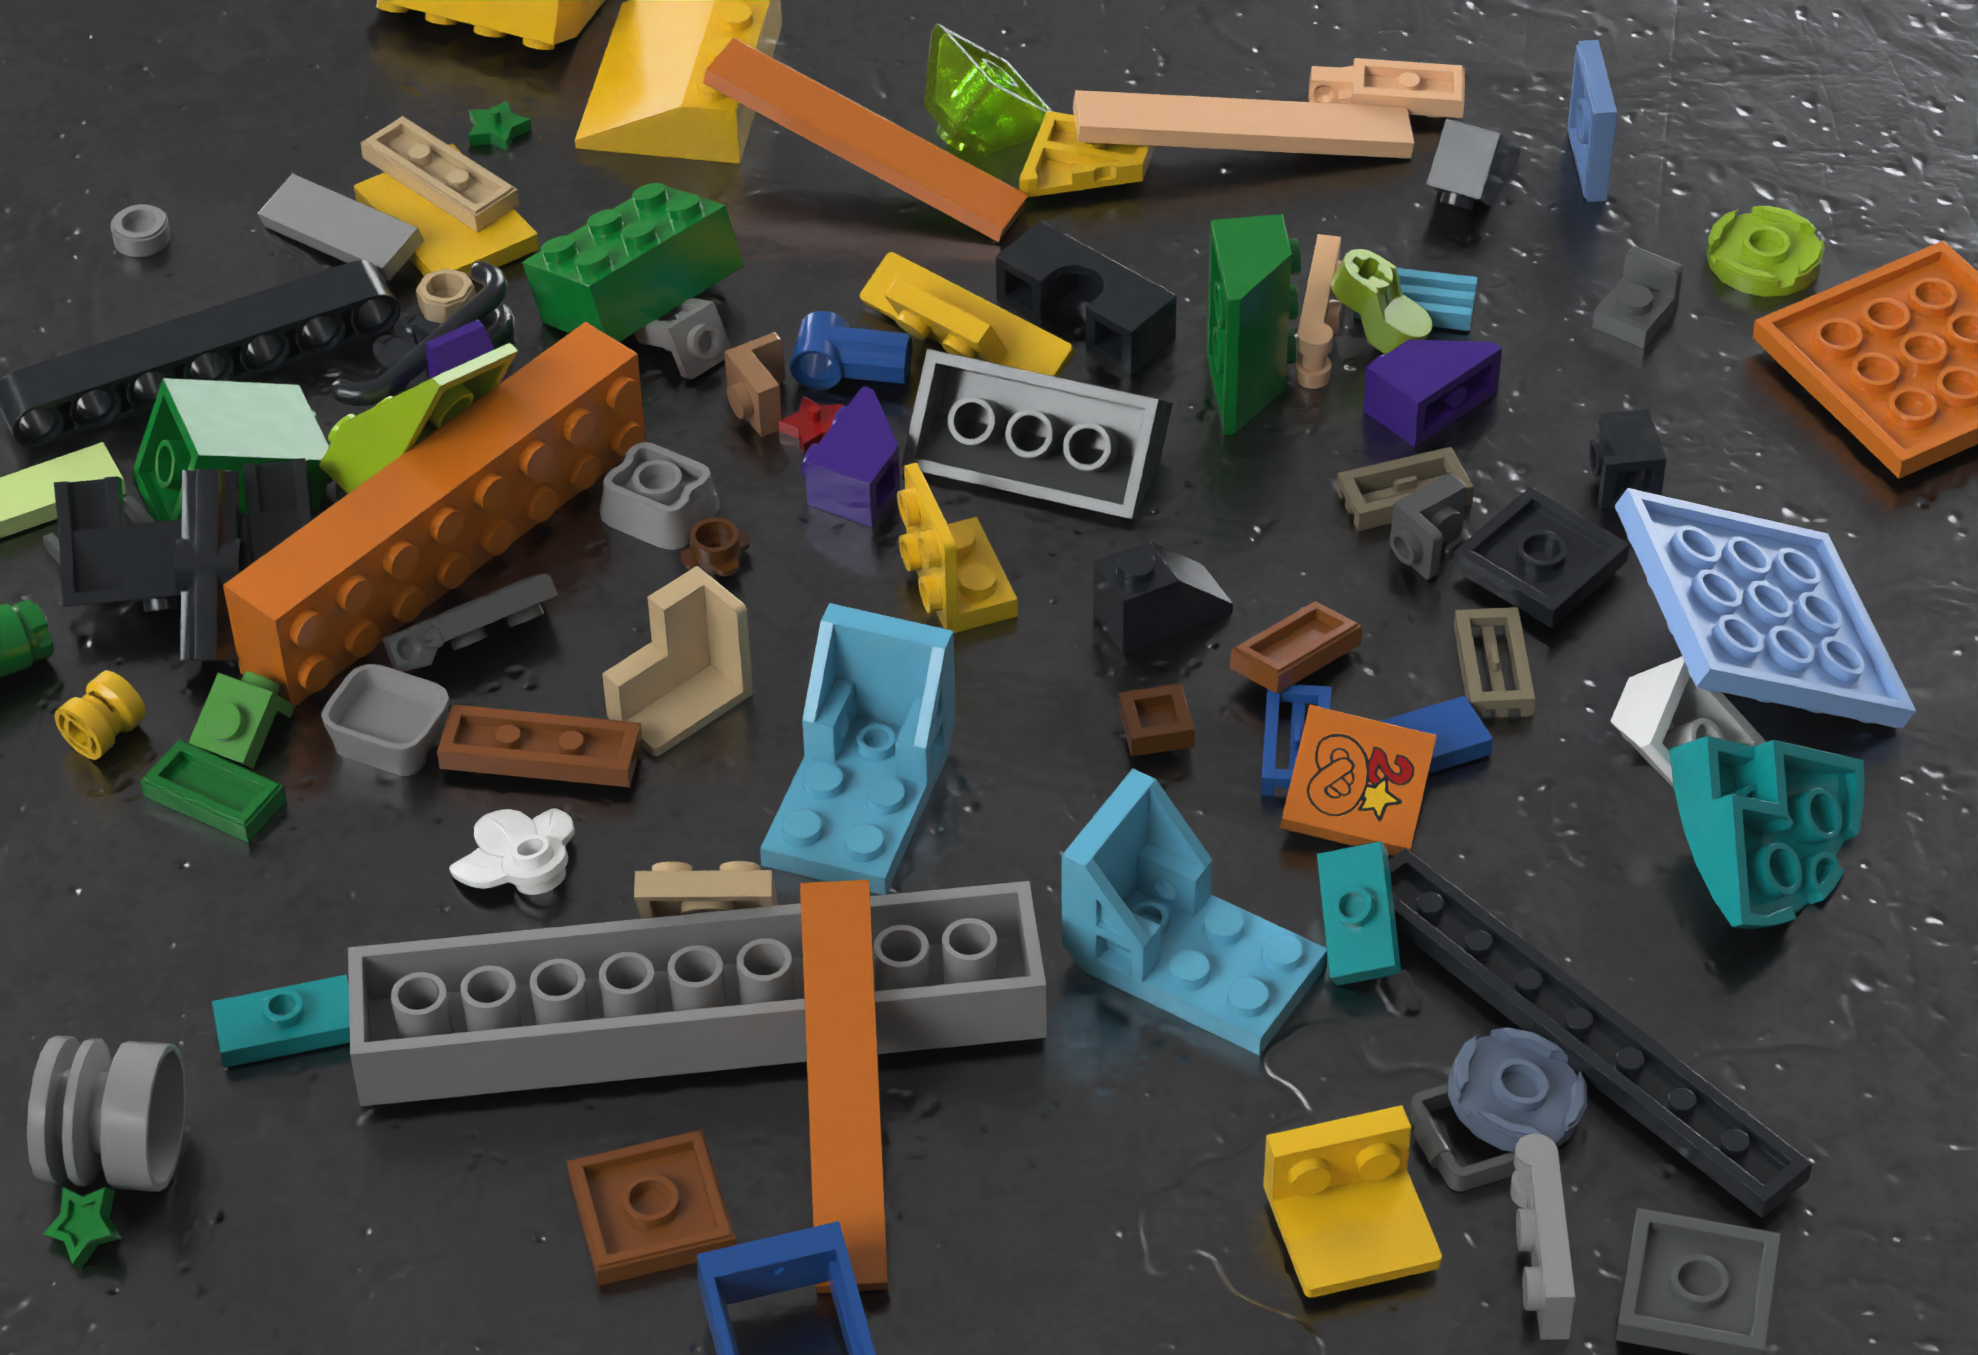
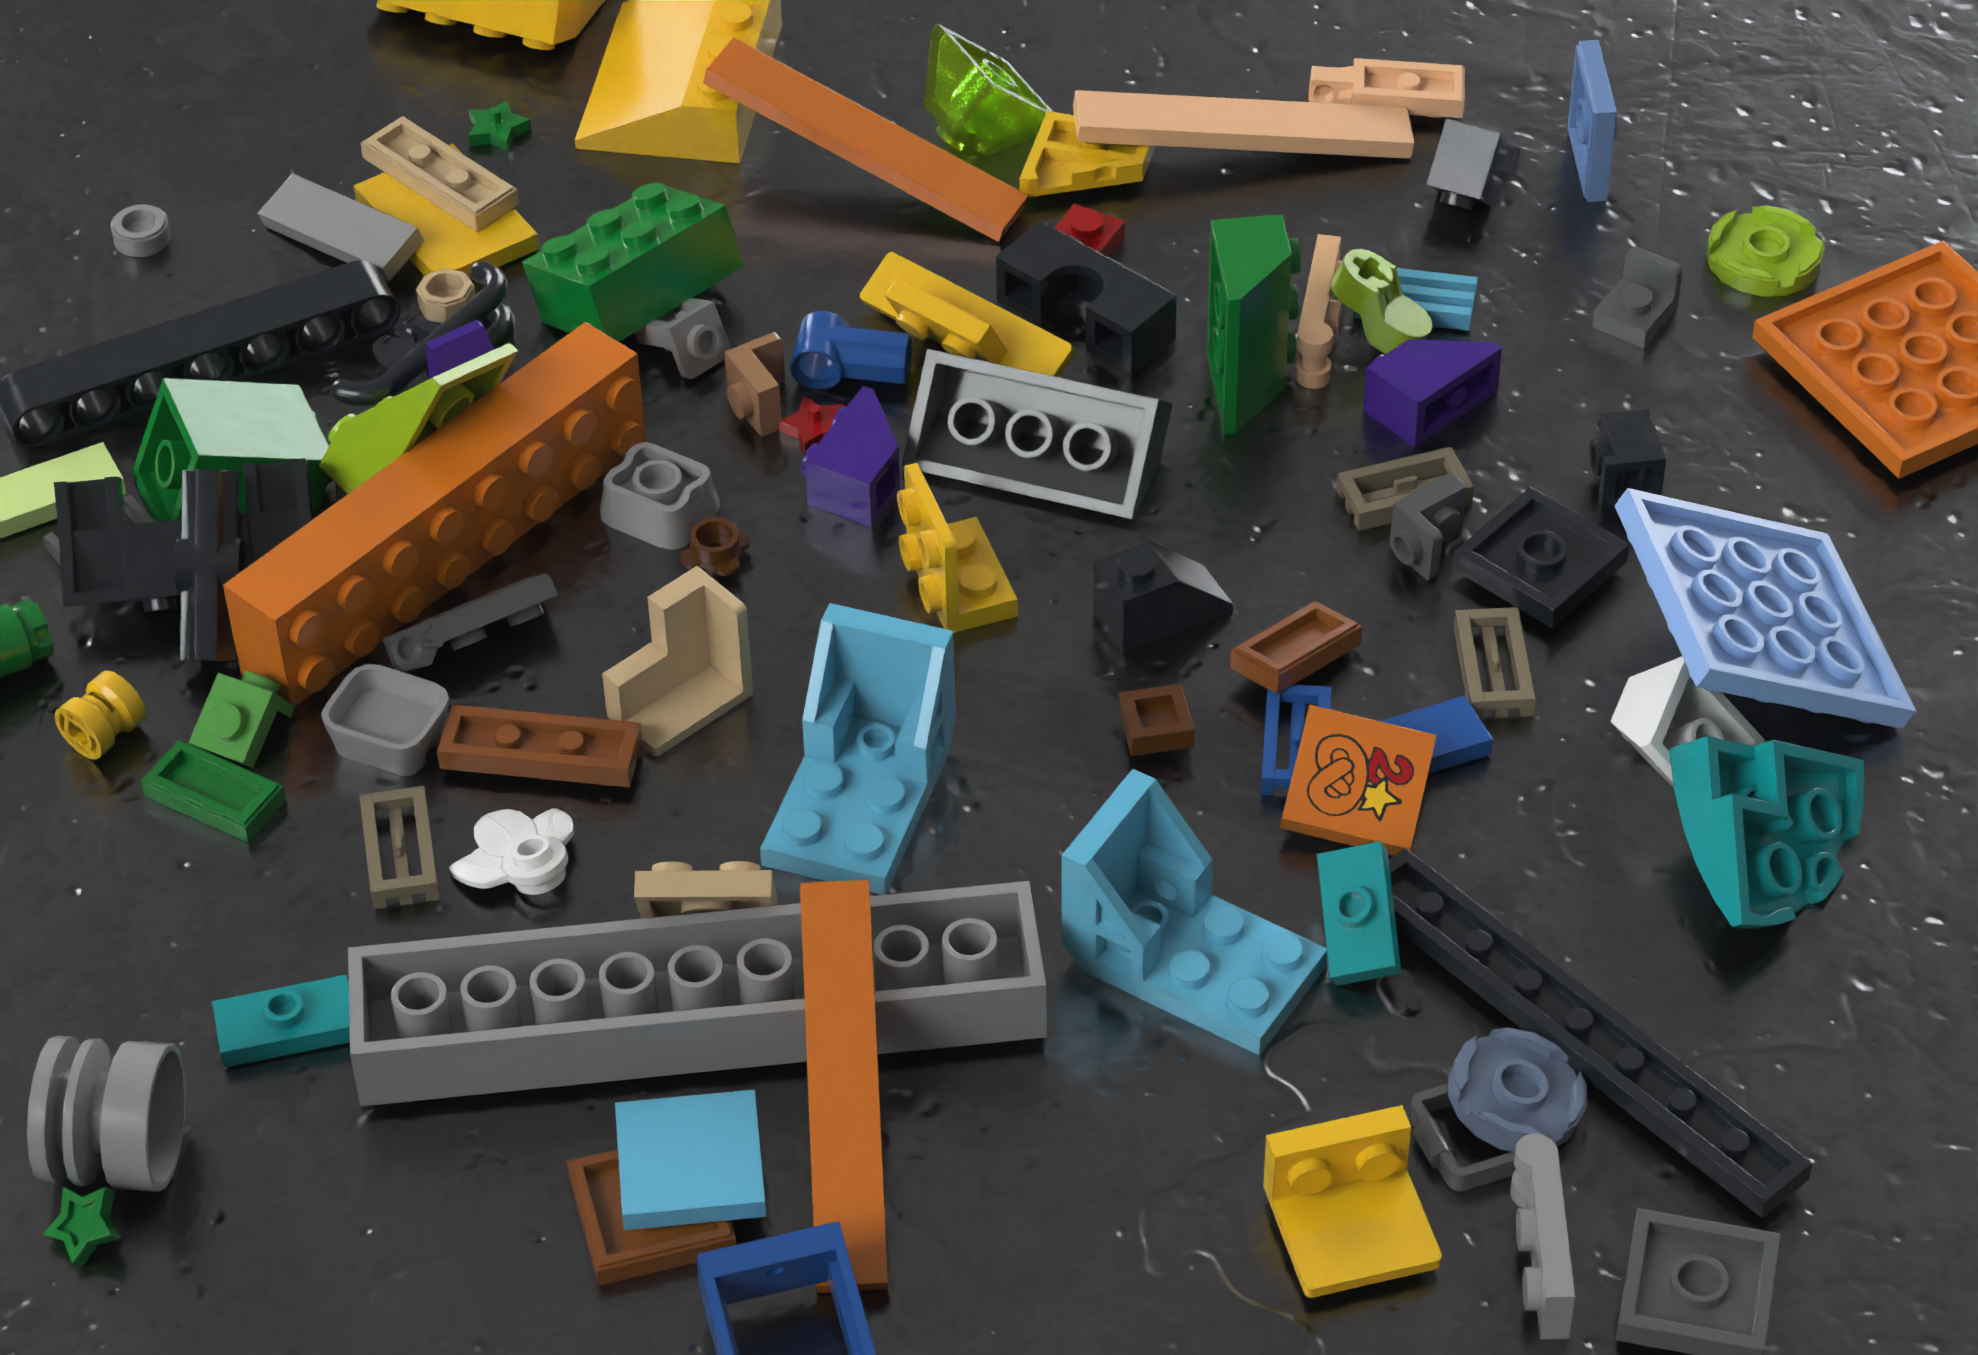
none -> dark tan tile [359,786,440,909]
none -> medium azure tile [615,1090,766,1230]
none -> red plate [1055,204,1125,258]

